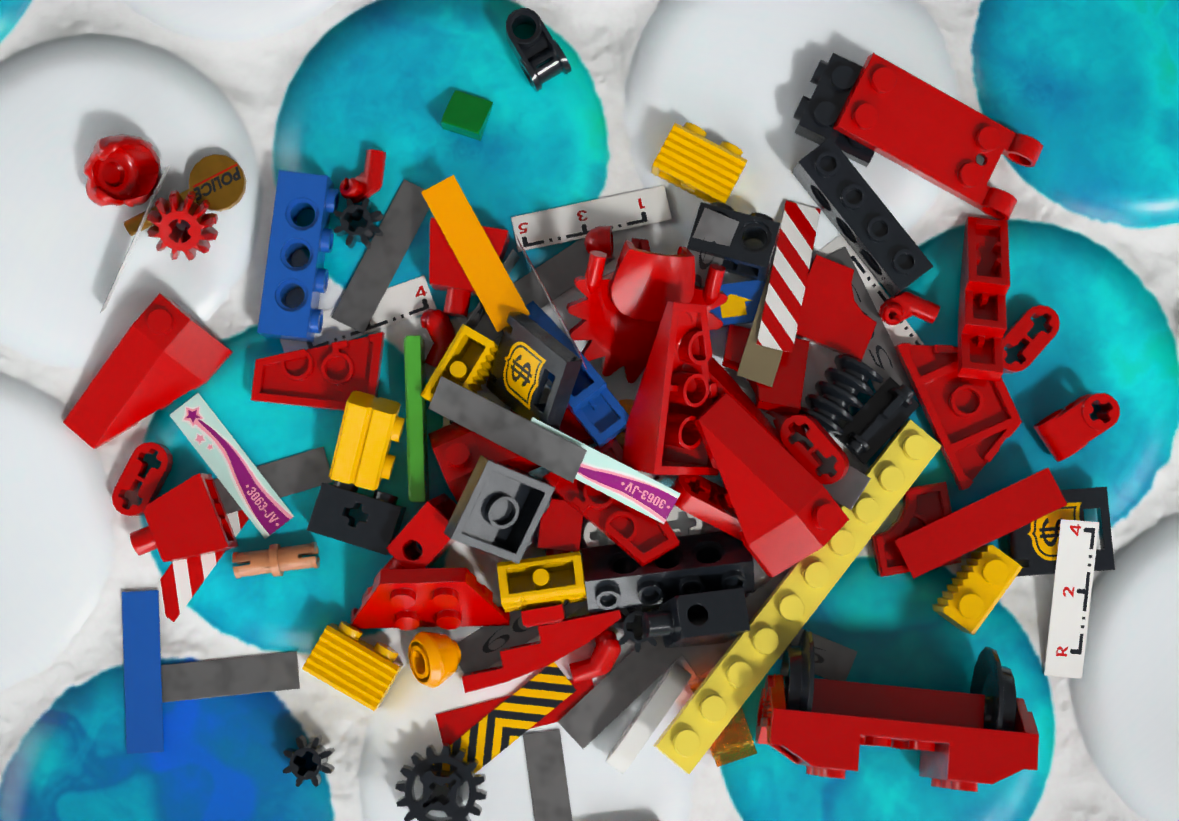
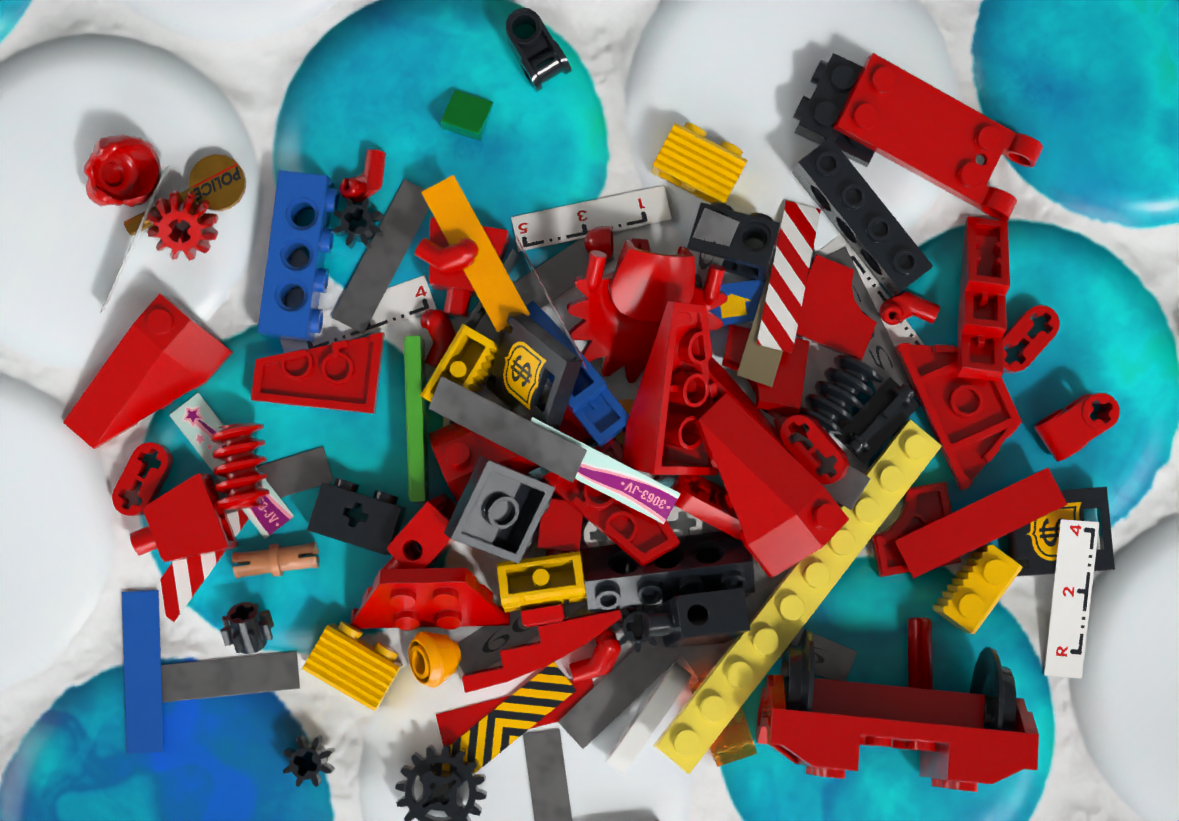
yellow brick [329,391,405,491] -> none
none -> red piece [211,423,269,510]
none -> black gear [220,602,274,654]
none -> red arm [415,237,479,274]
none -> red axle [908,617,933,690]

